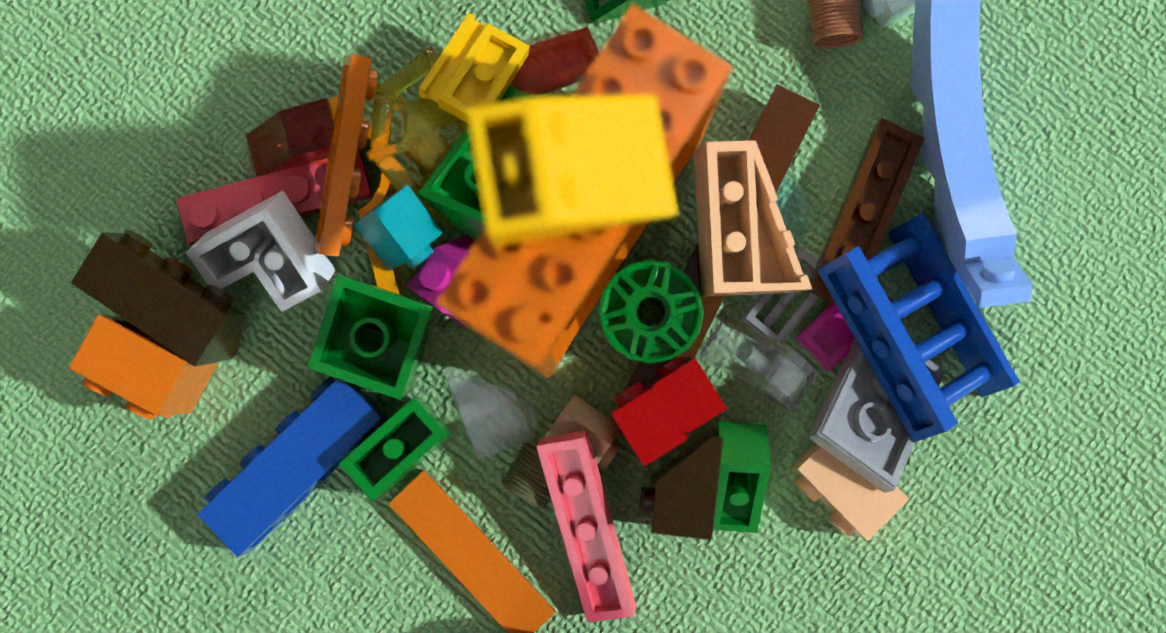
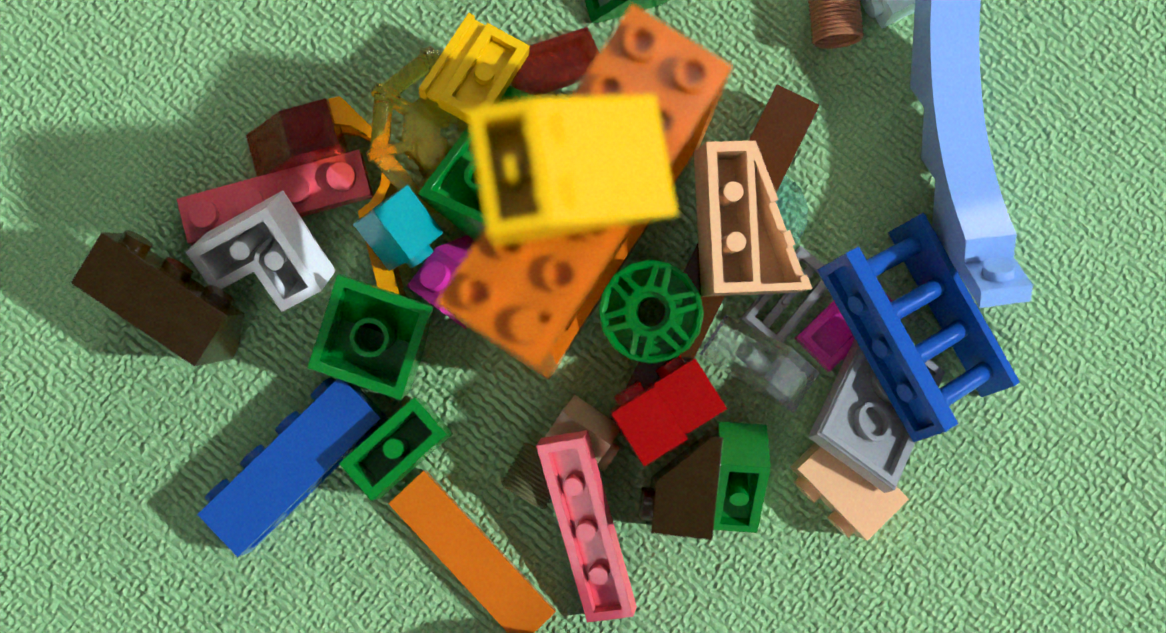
orange brick [69,314,218,420] -> none
orange plate [314,54,377,257] -> none
clear slope [443,366,540,461] -> none
reddish brown plate [807,118,924,304] -> none

